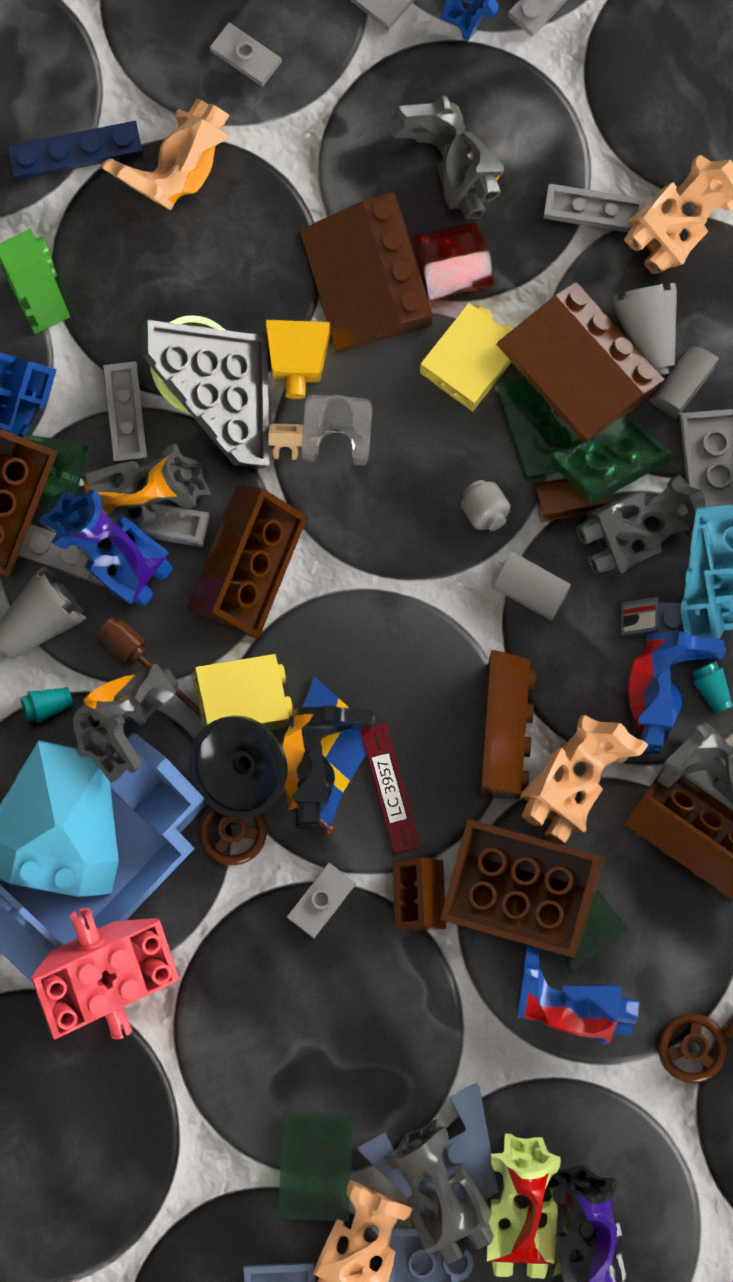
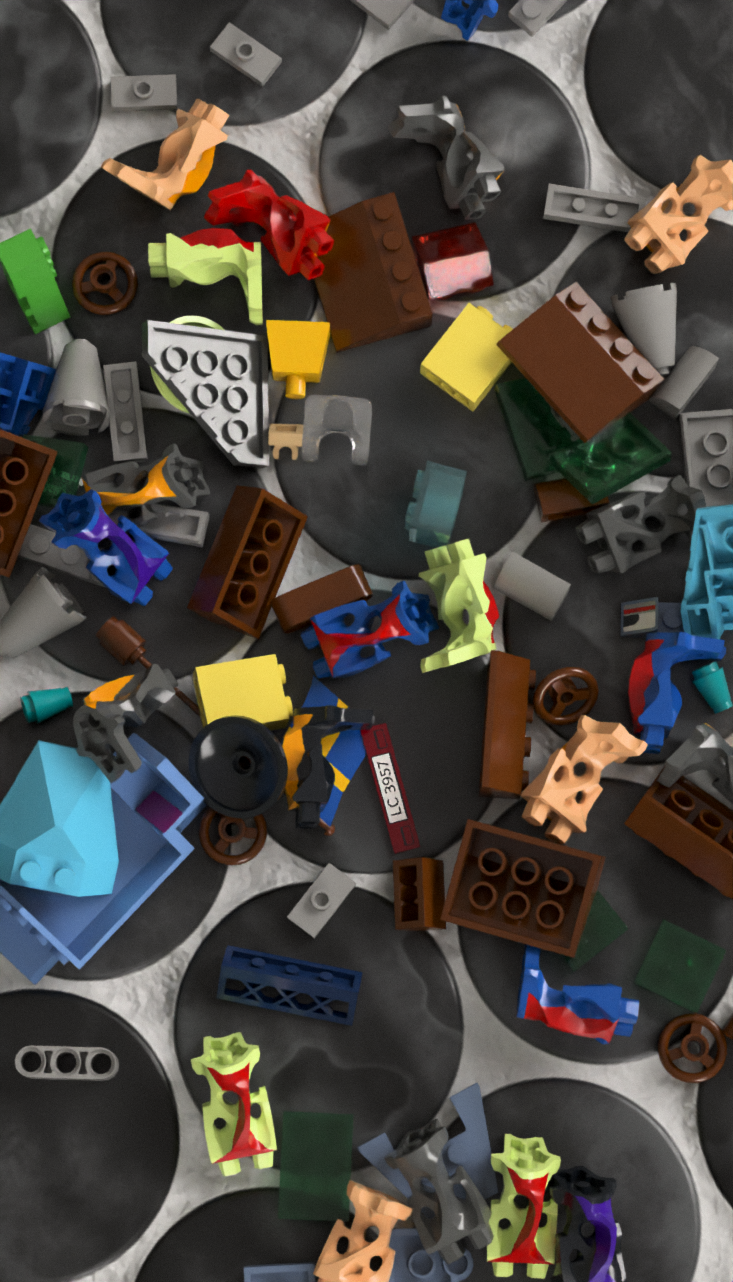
dark blue plate [8,120,143,181] -> none
coral slope [31,908,180,1040] -> none
light grey head [461,480,511,531] -> none
none -> light grey beam [15,1045,119,1081]
none -> light grey cone [43,339,110,436]
none -> reddish brown piece [72,252,138,315]
none -> light grey plate [111,74,178,112]
none -> magenta sticker [136,791,182,833]
none -> yellowish green hips [148,228,263,325]
none -> yellowish green hips [191,1032,277,1176]
none -> red hips [204,169,334,280]
none -> dark blue fence [216,945,363,1026]
none -> reddish brown beam [270,564,374,634]
none -> blue hips [301,581,439,678]
none -> clear light blue brick [404,461,467,550]
none -> yellowish green hips [419,538,499,673]
none -> reddish brown piece [533,667,599,725]
none -> clear green plate [633,920,727,1014]

